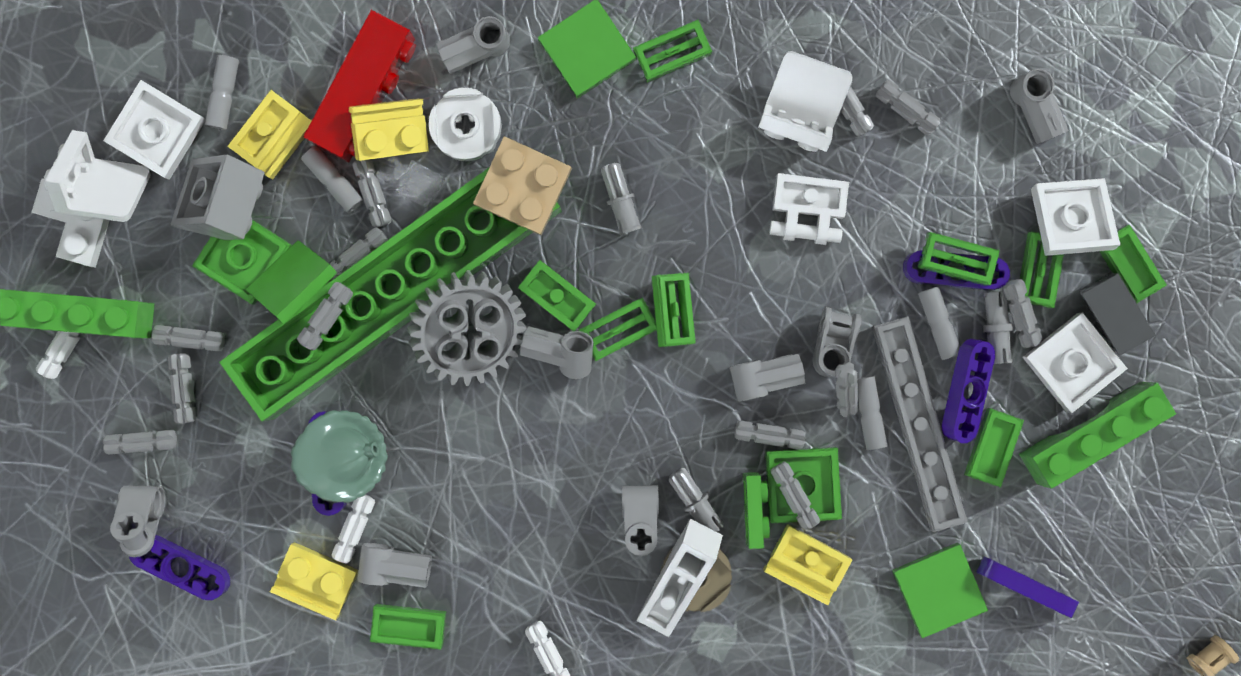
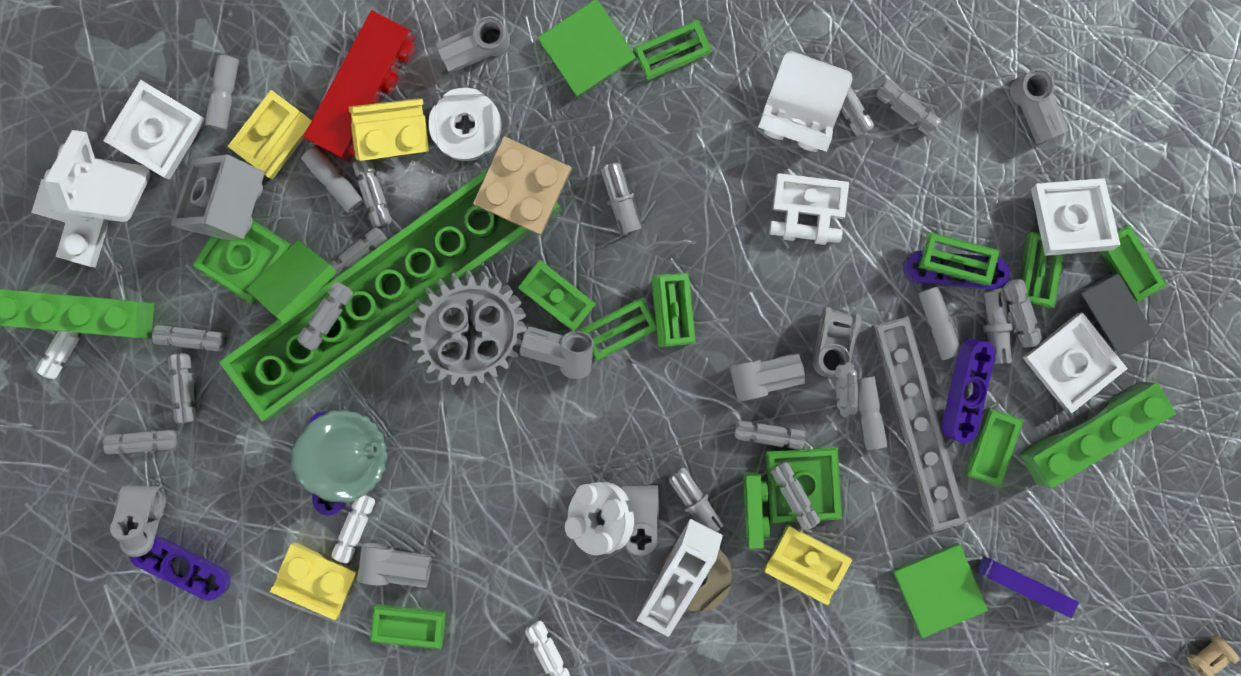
none -> white plate [565,482,634,556]

